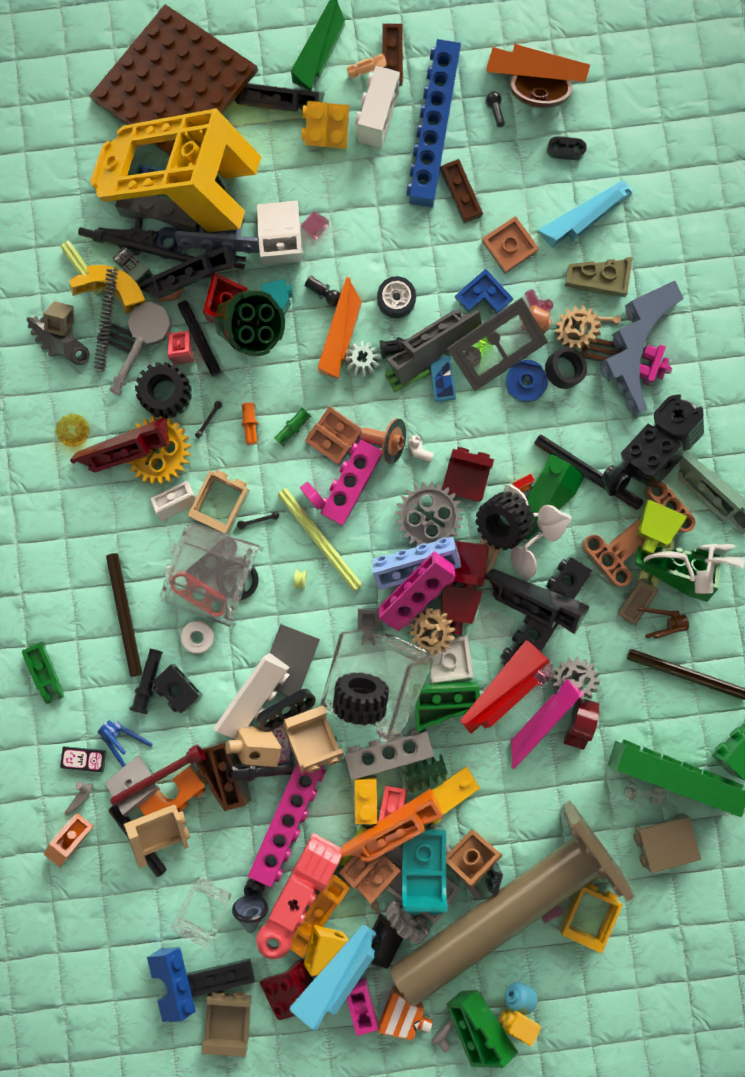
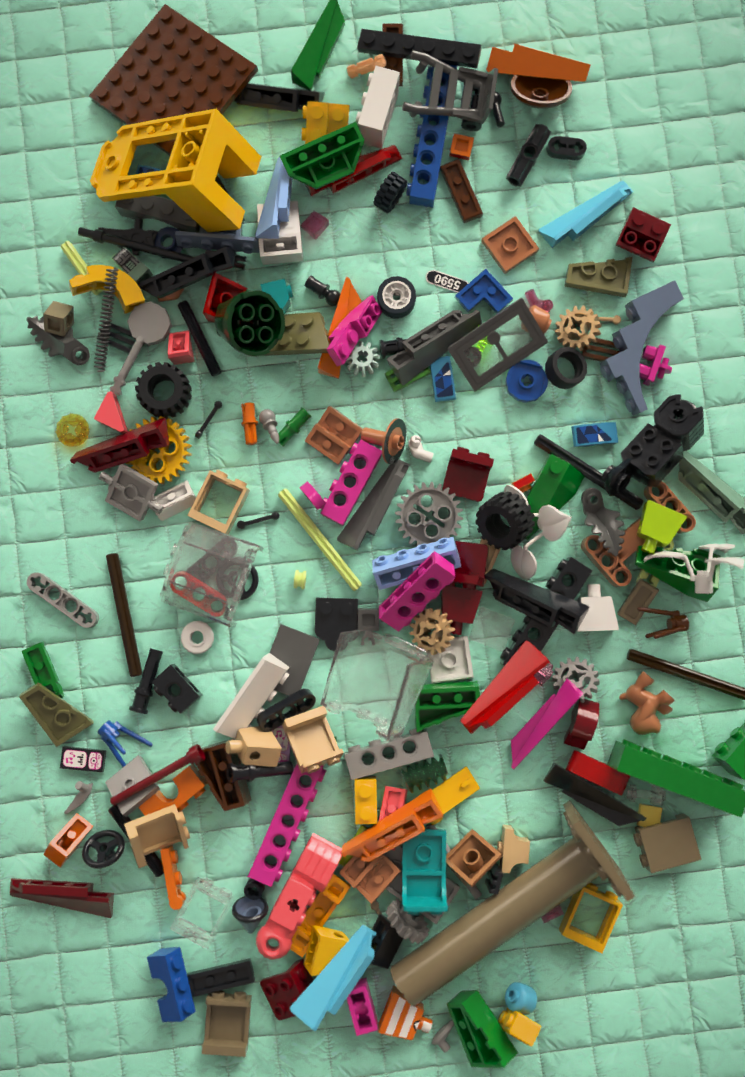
black tyre [332,672,389,725] -> none
none -> dark red wedge [10,878,114,918]
none -> olive wing [19,683,93,747]
none -> light grey beam [27,573,99,628]
none -> black piece [82,830,125,868]
none -> coral slope [94,391,128,434]
none -> light grey plate [99,464,164,521]
none -> orange plate [160,845,186,910]
none -> light blue wedge [255,156,292,239]
none -> light grey bar [259,409,279,444]
none -> olive wing [263,312,330,356]
none -> green wedge [280,122,365,190]
none -> red wedge [305,145,402,196]
none -> black plate [315,598,358,651]
none -> dark pink slope [326,295,382,366]
none -> dark grey wedge [337,459,410,551]
none -> black plate [357,29,482,69]
none -> black bush [373,172,408,214]
none -> dark grey hand [402,50,498,131]
none -> black sticker [426,270,468,293]
none -> orange plate [449,133,474,160]
none -> tan brick [497,824,530,873]
none -> black piece [506,124,551,187]
none -> black wedge [543,762,646,826]
none -> red beam [566,750,631,796]
none -> slope [572,422,618,447]
none -> white torso [577,584,619,632]
none -> dark grey plant [581,488,625,557]
none -> dark red slope [616,207,671,262]
none -> nougat animal [619,671,675,735]
none -> light yellow tile [636,803,662,827]

